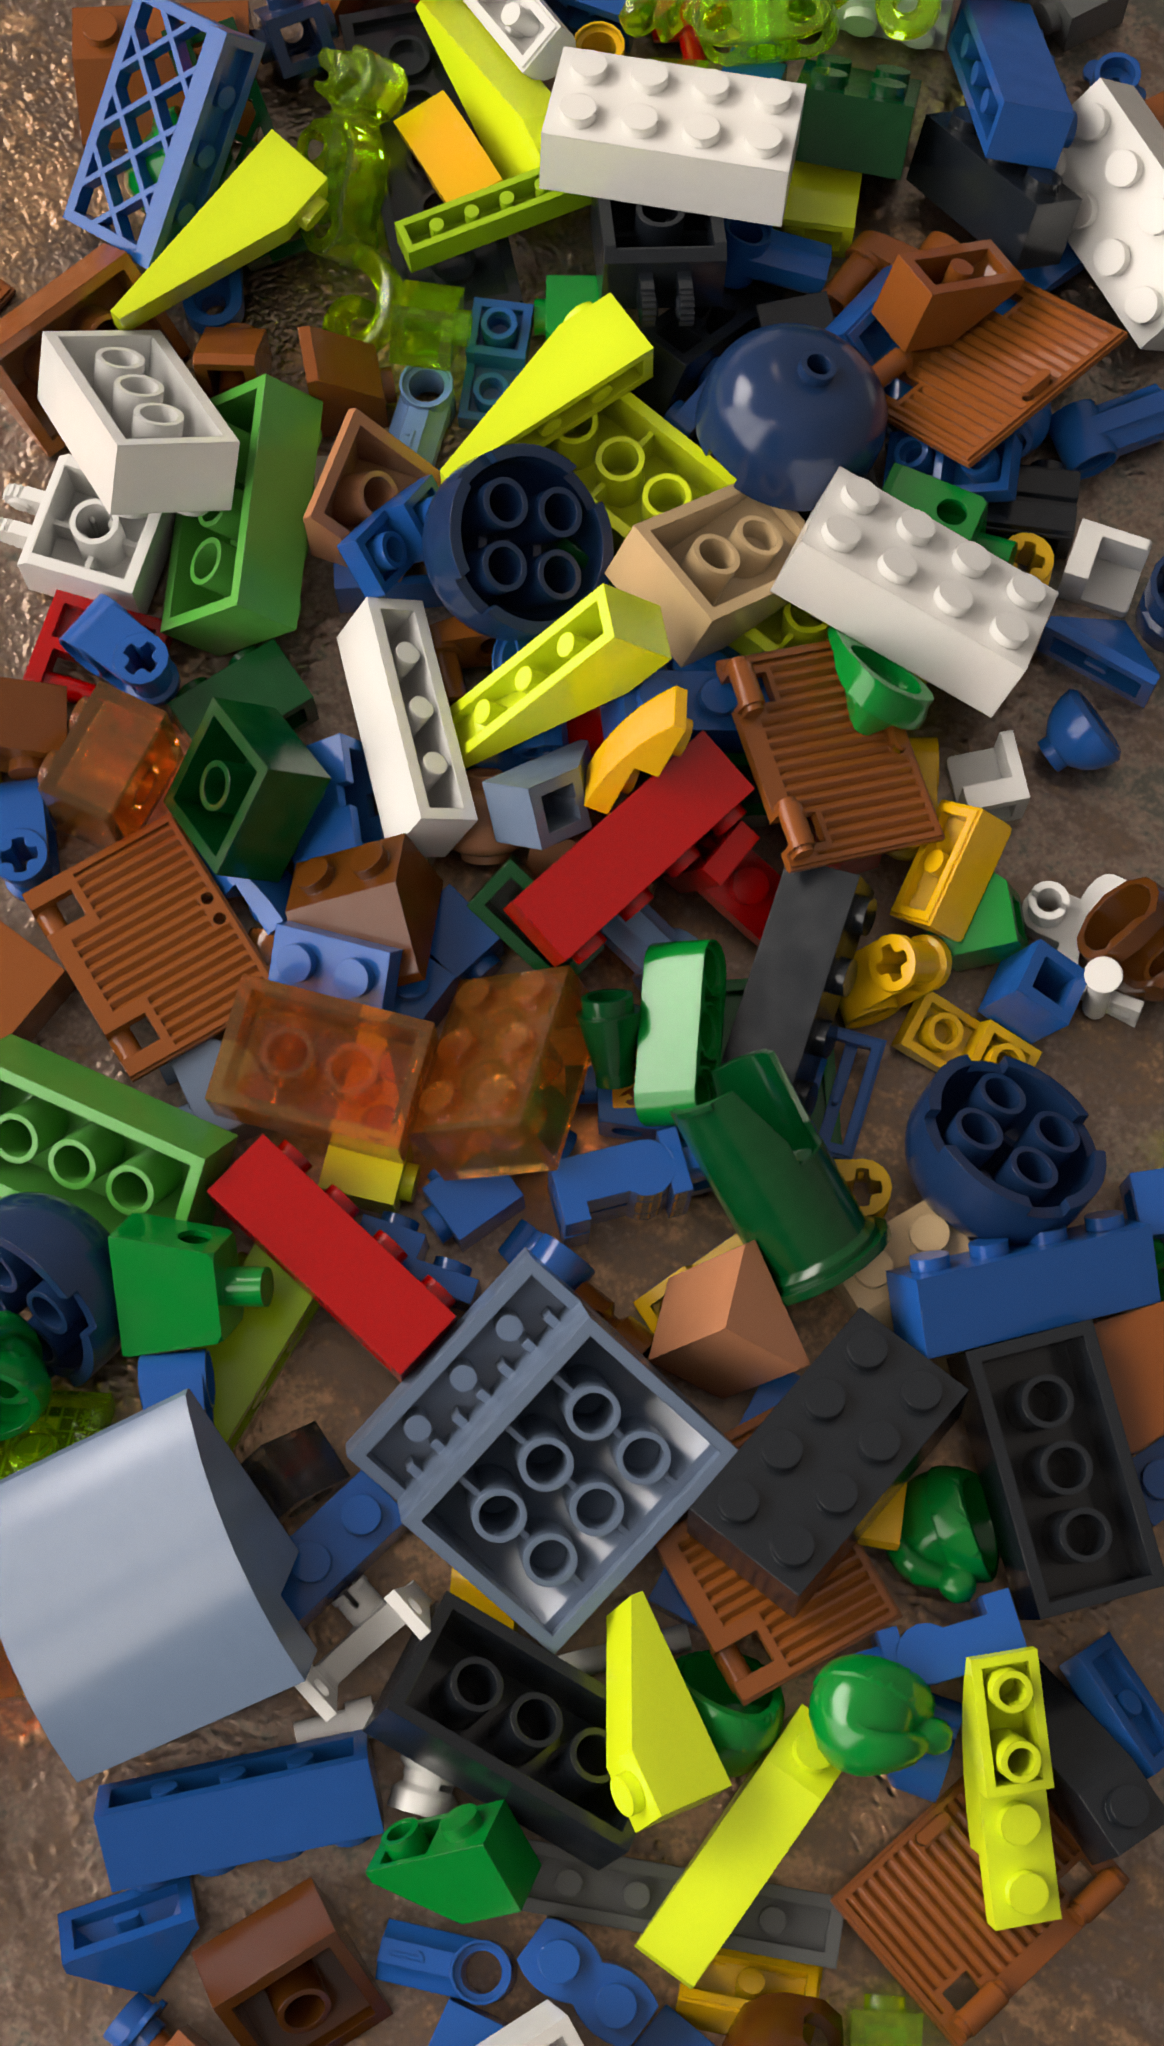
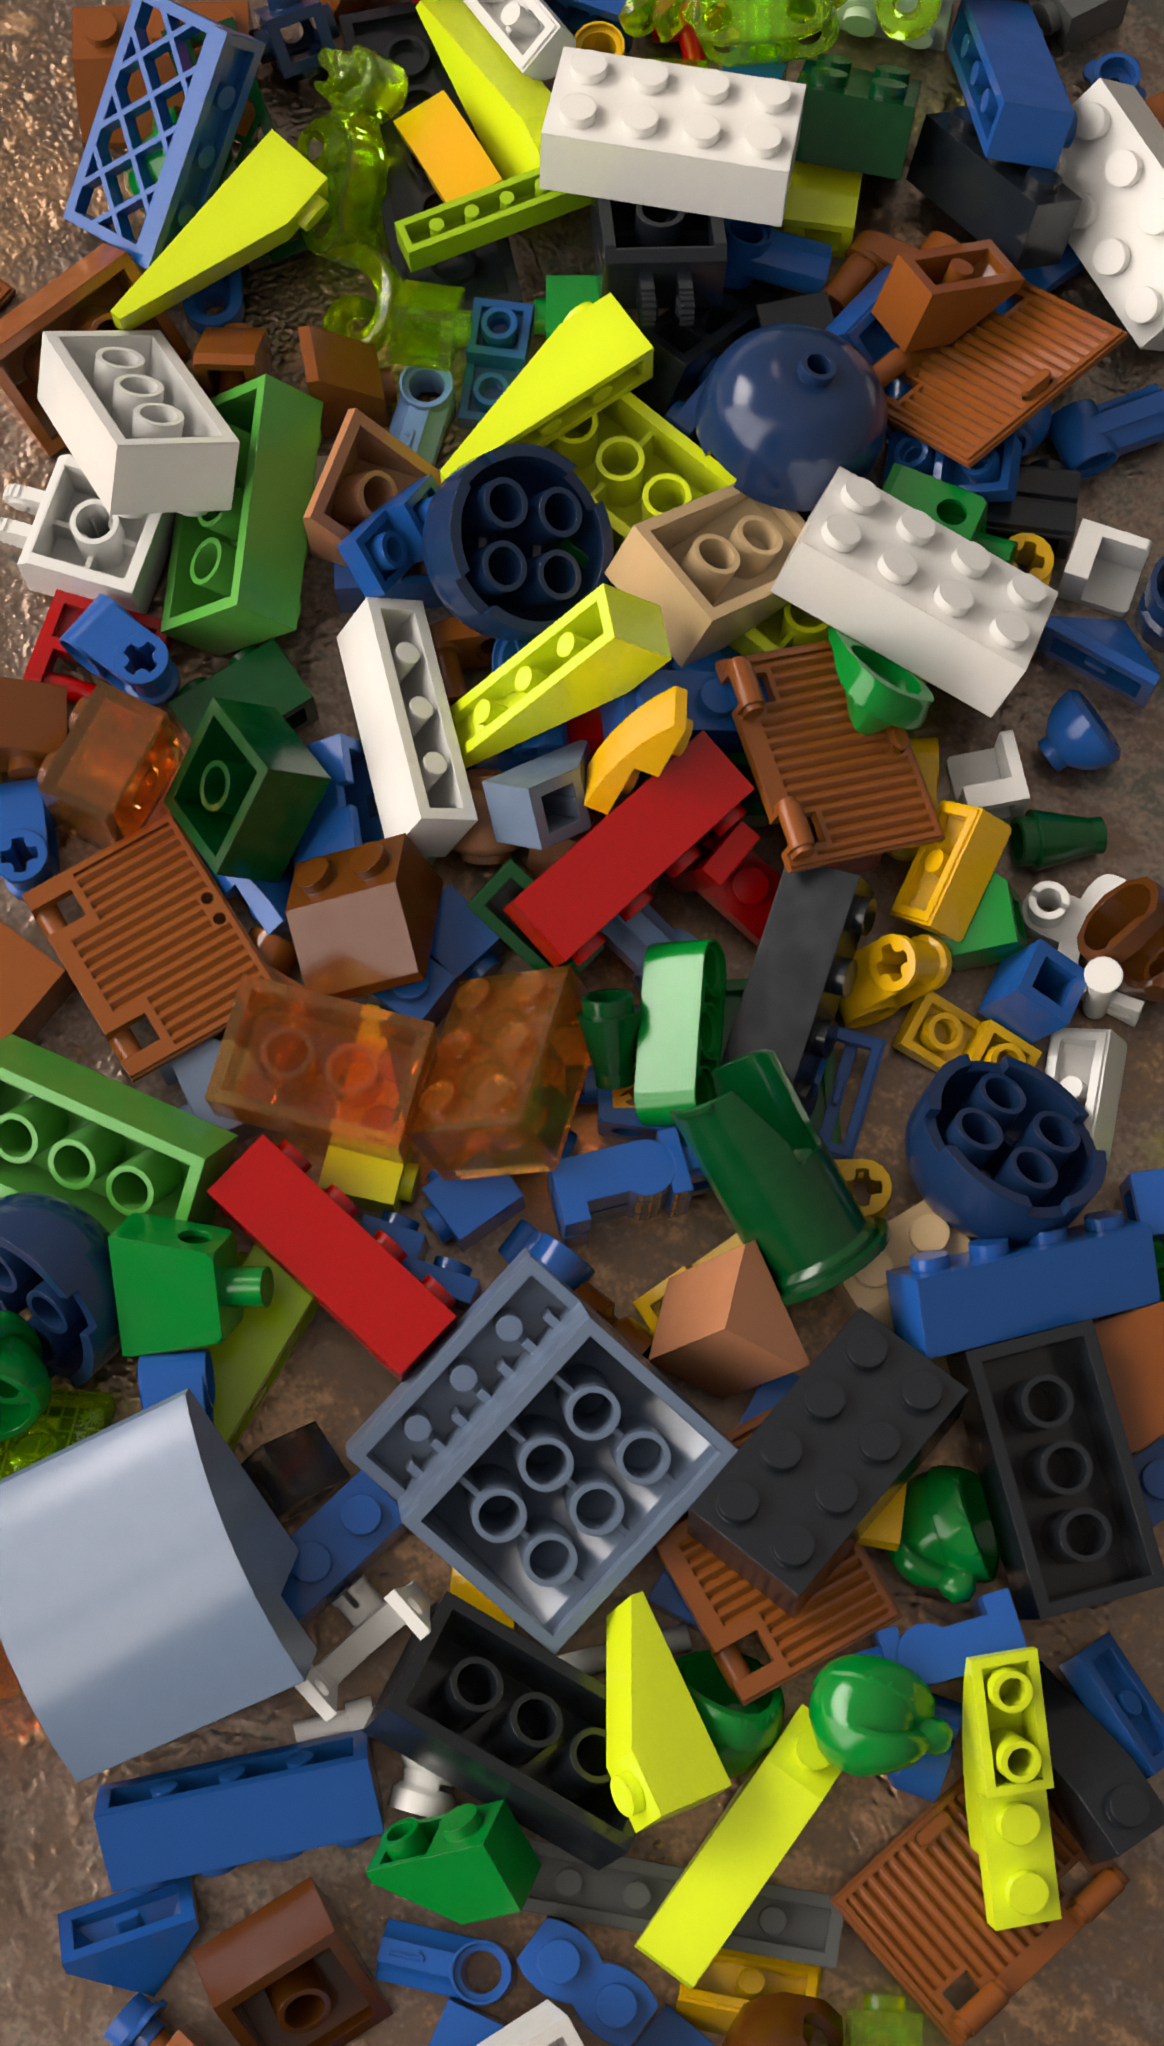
blue plate [267,921,402,1016] -> none
none -> dark green cone [1009,809,1107,872]
none -> white slope [1044,1028,1127,1164]

